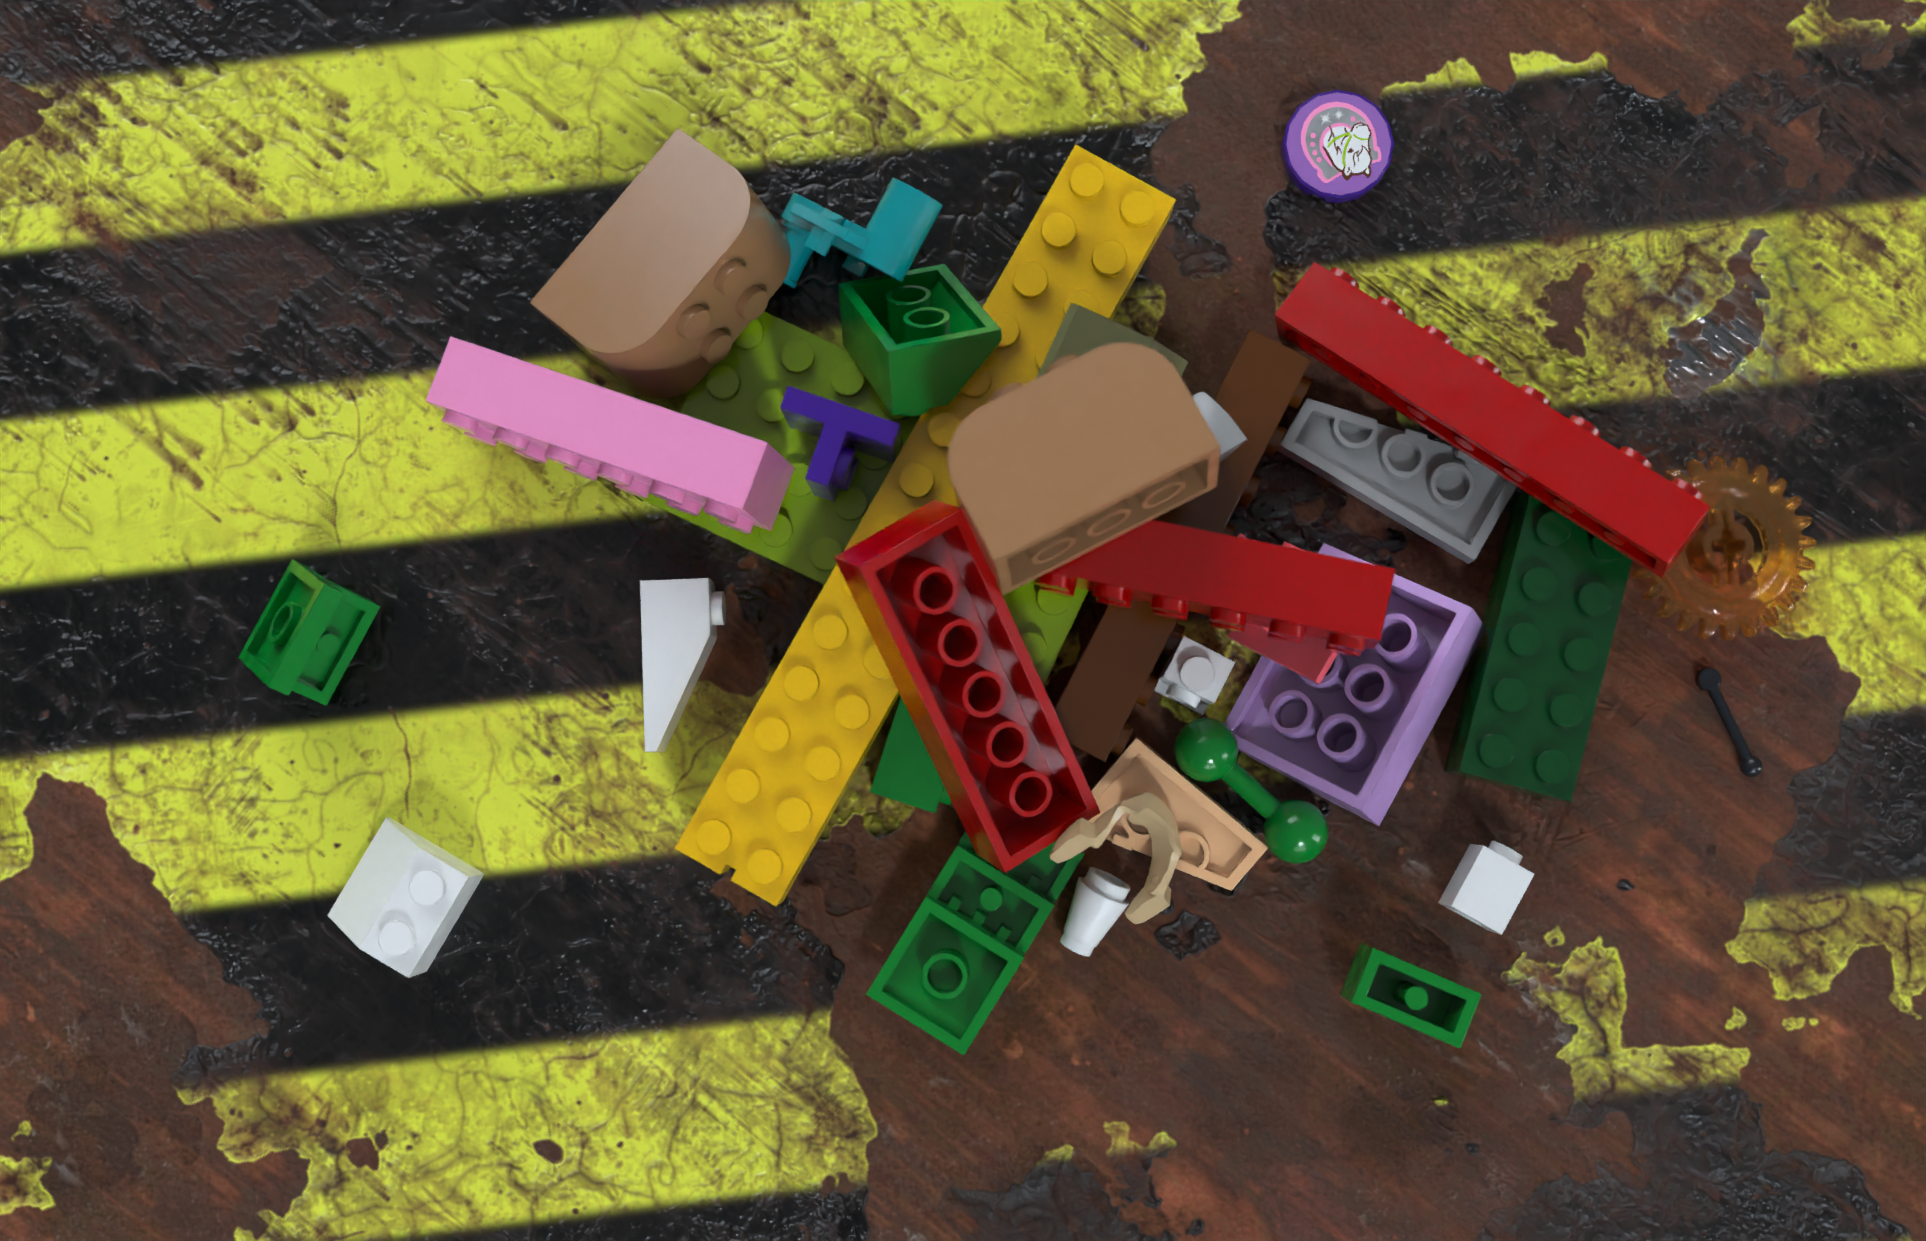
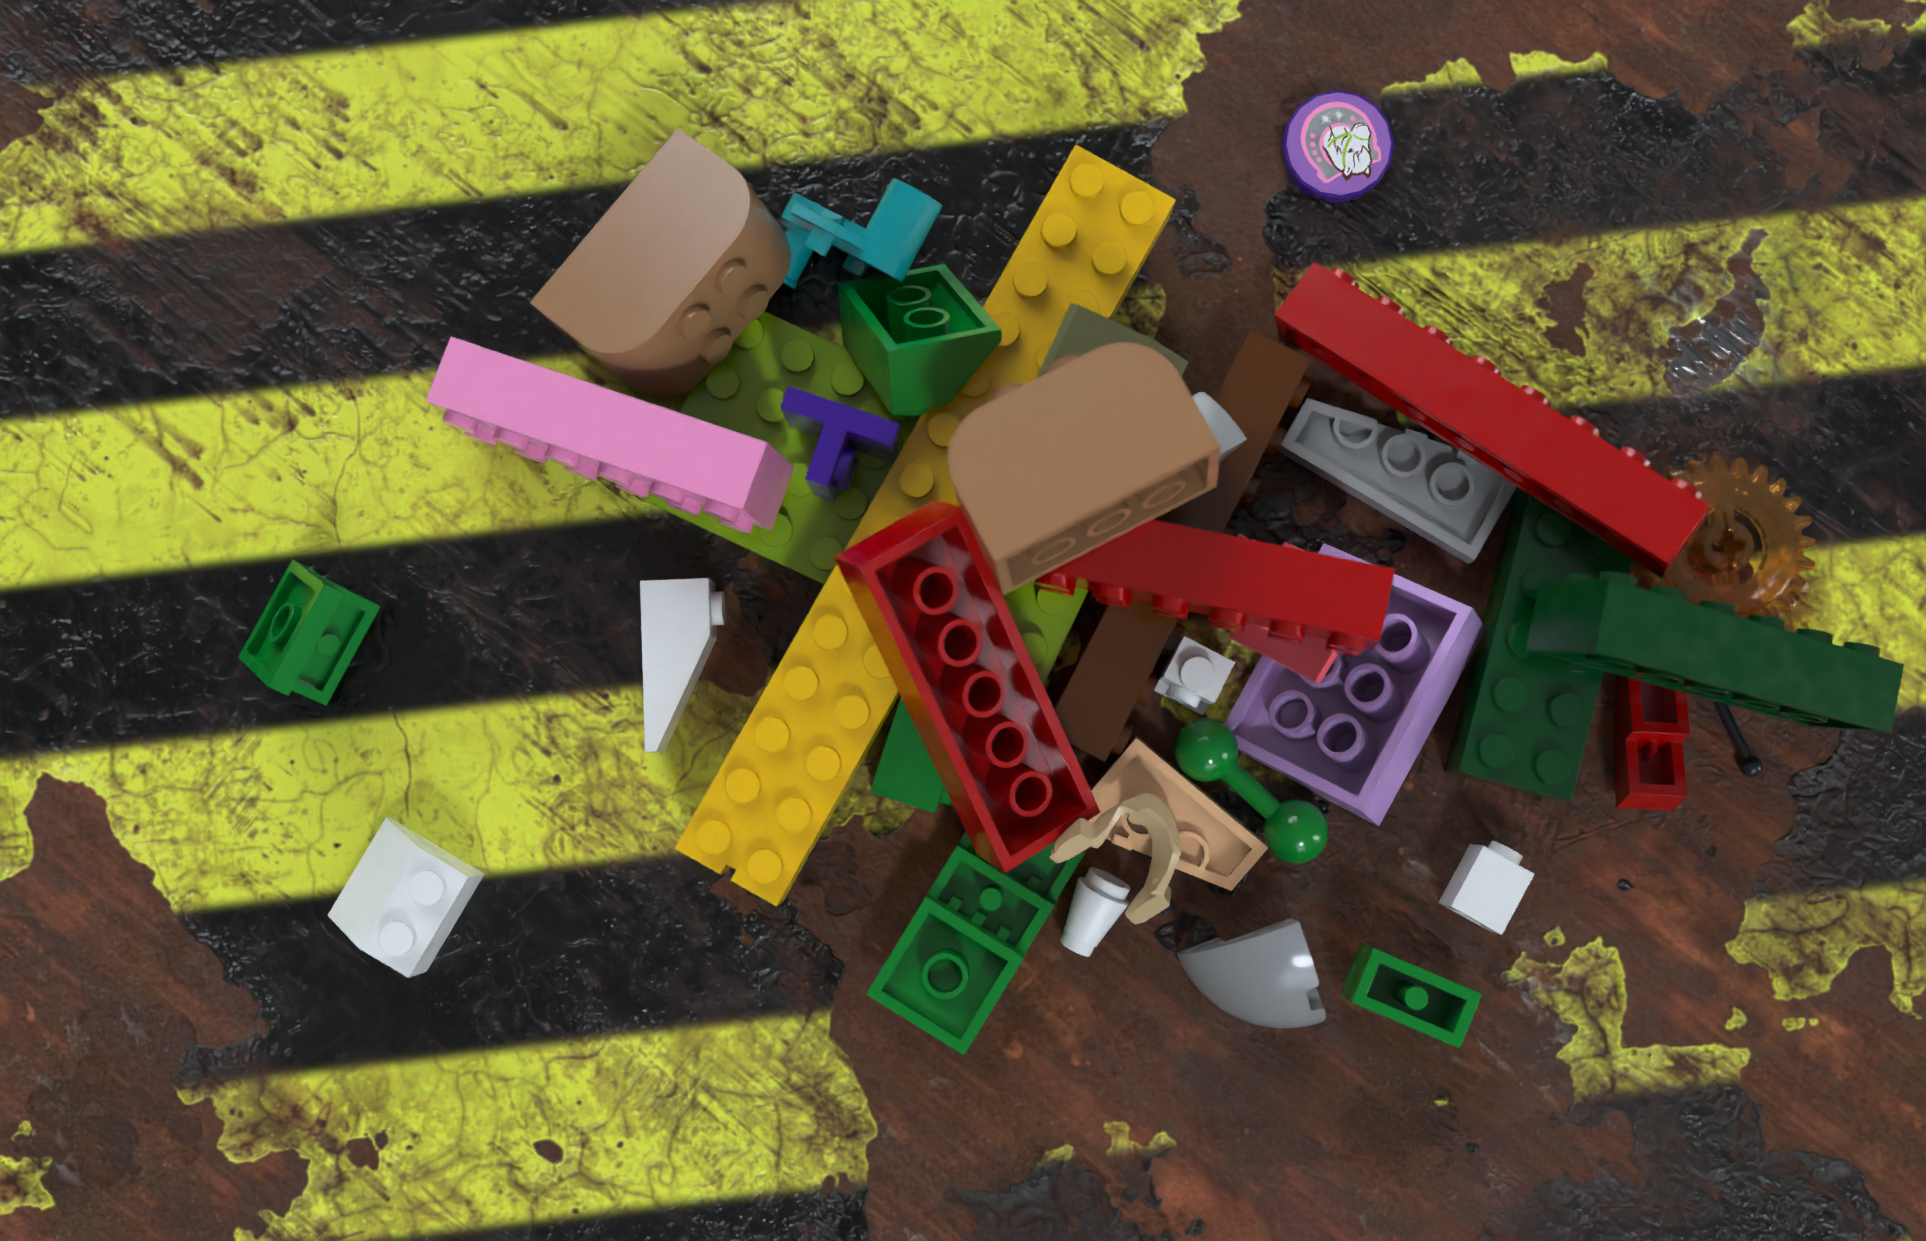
none -> light grey brick [1177,918,1326,1029]
none -> dark green brick [1526,571,1904,733]
none -> red slope [1614,675,1690,811]

